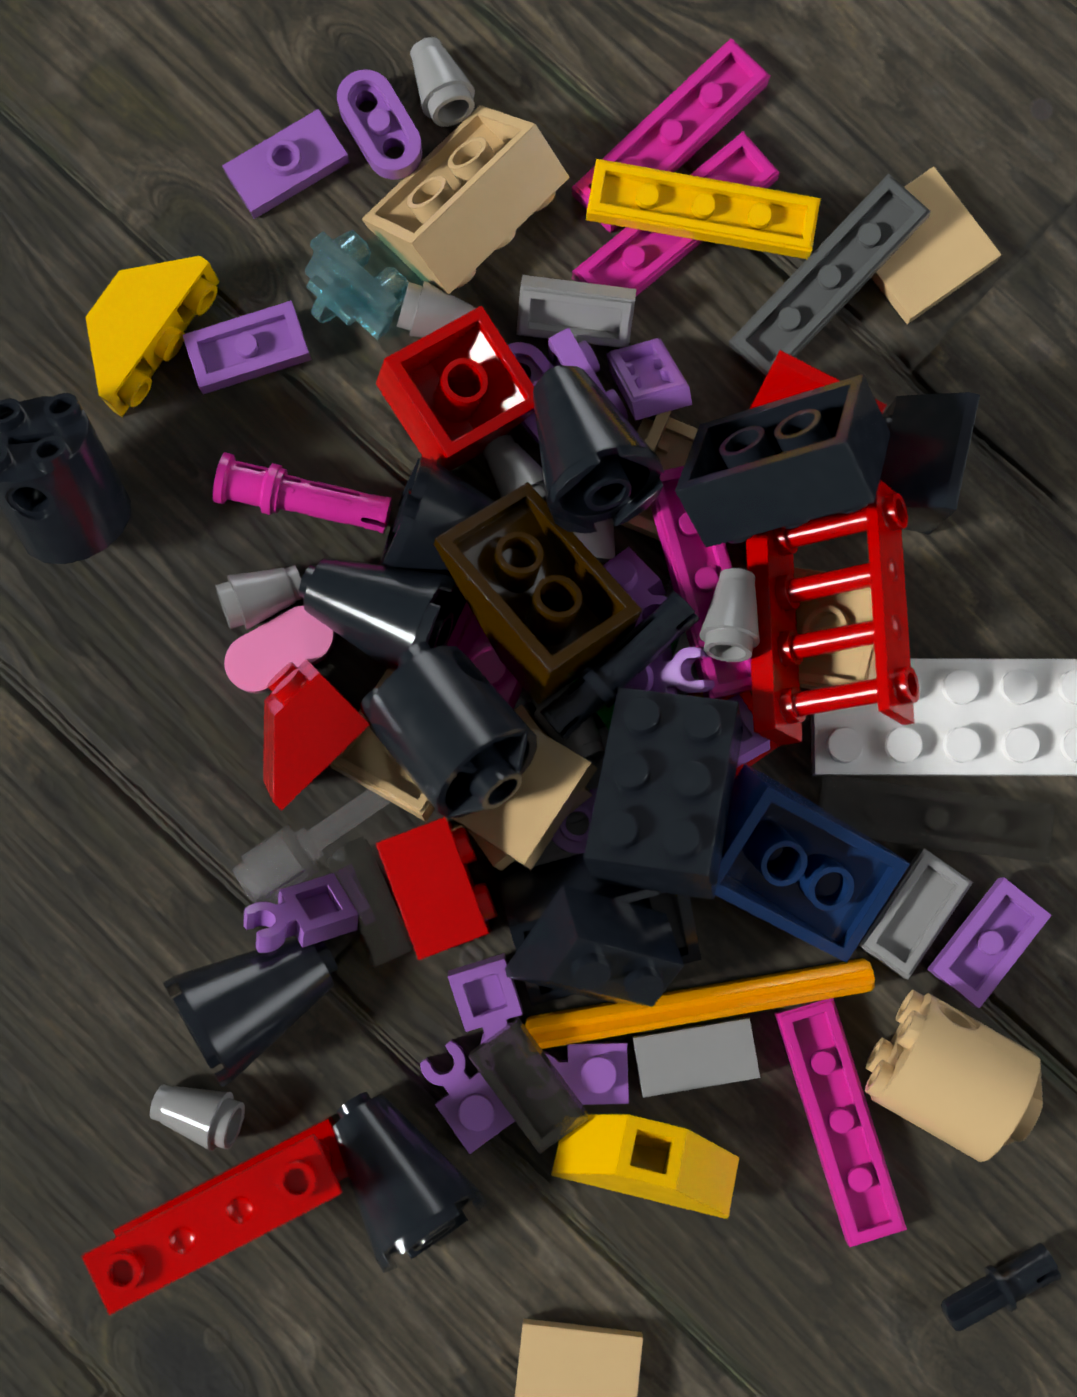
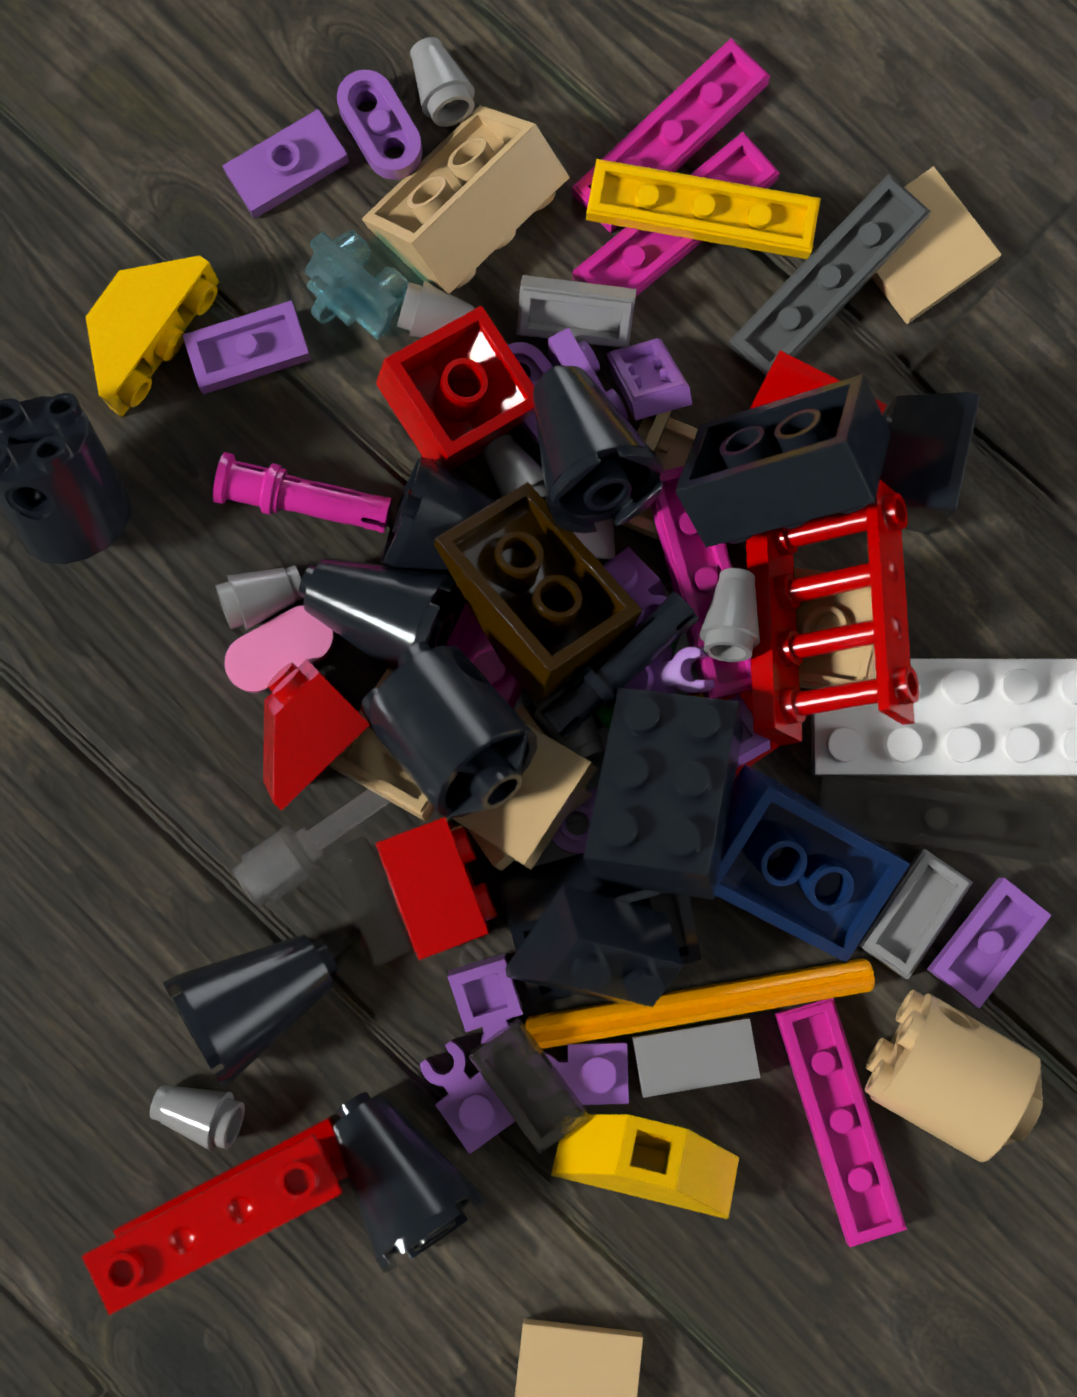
medium lavender plate [243,873,359,953] -> none
black axle [941,1243,1061,1331] -> none

